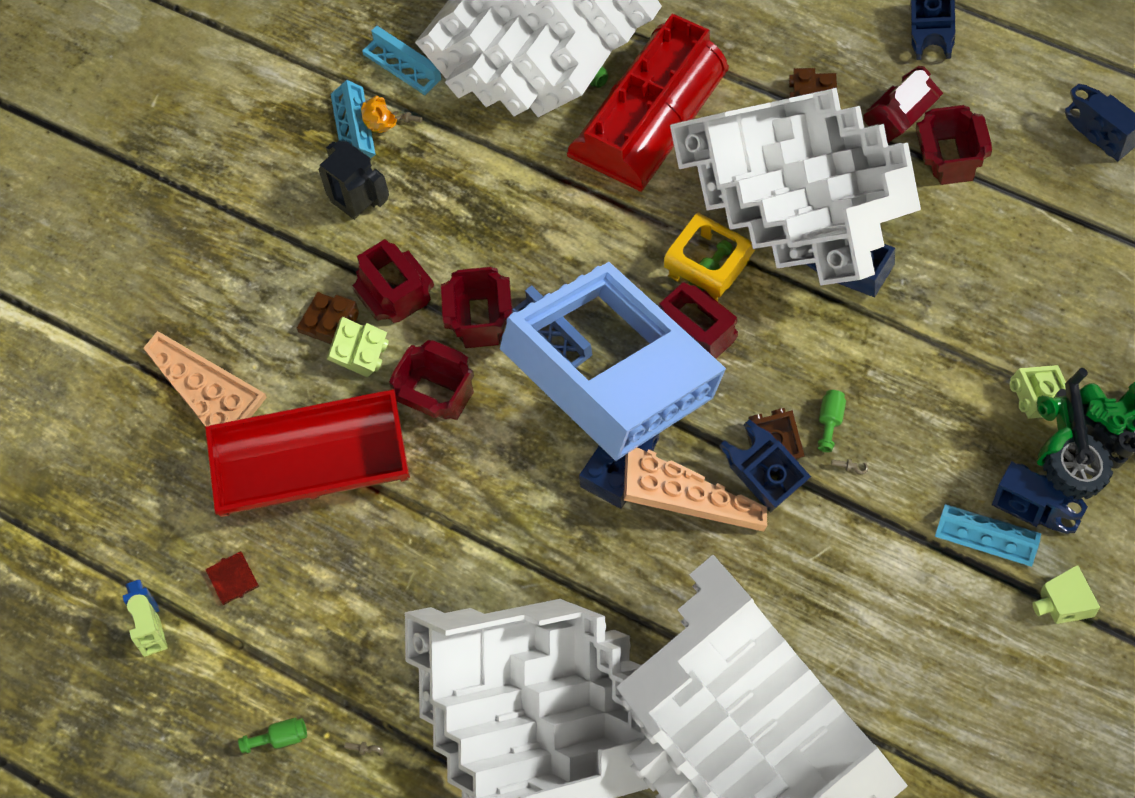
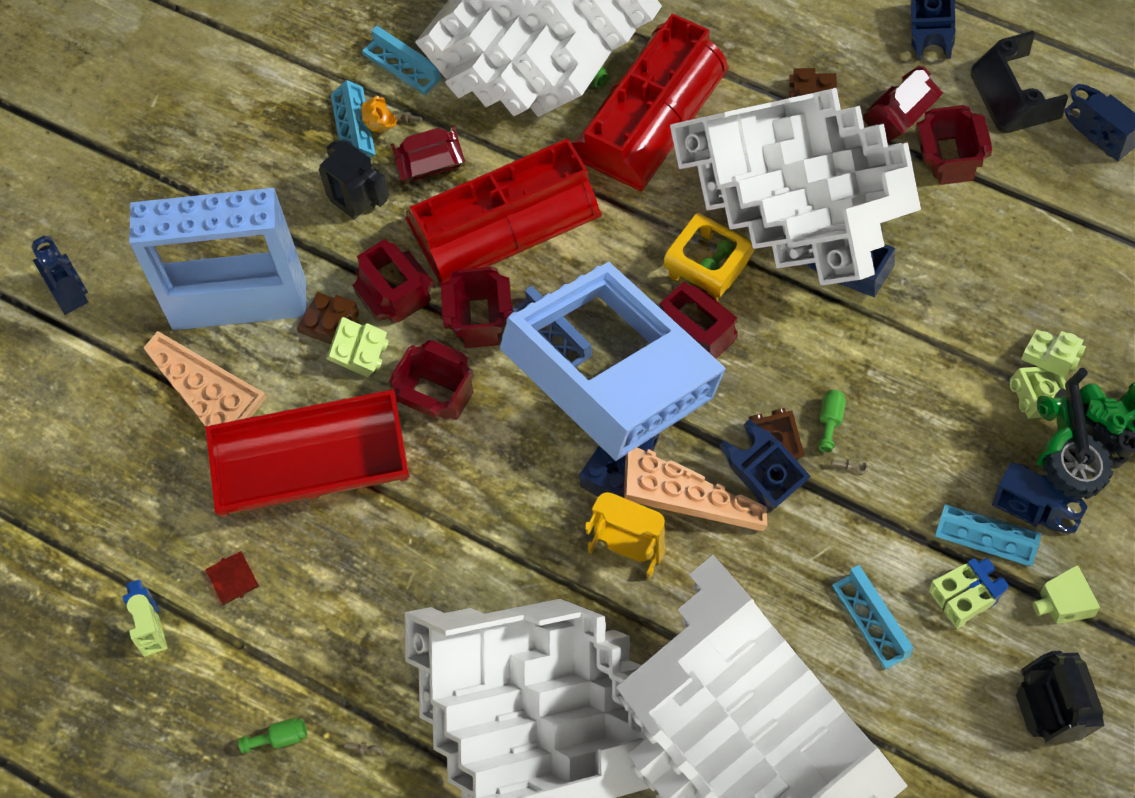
none -> dark blue brick [31,235,89,315]
none -> light blue panel [129,188,307,330]
none -> dark red piece [390,126,465,185]
none -> red piece [405,138,602,286]
none -> yellow piece [585,492,665,578]
none -> medium azure fence [832,565,913,670]
none -> yellowish green hips [929,558,1009,629]
none -> black windscreen [971,31,1068,133]
none -> black piece [1016,651,1105,745]
none -> yellowish green plate [1021,329,1086,378]

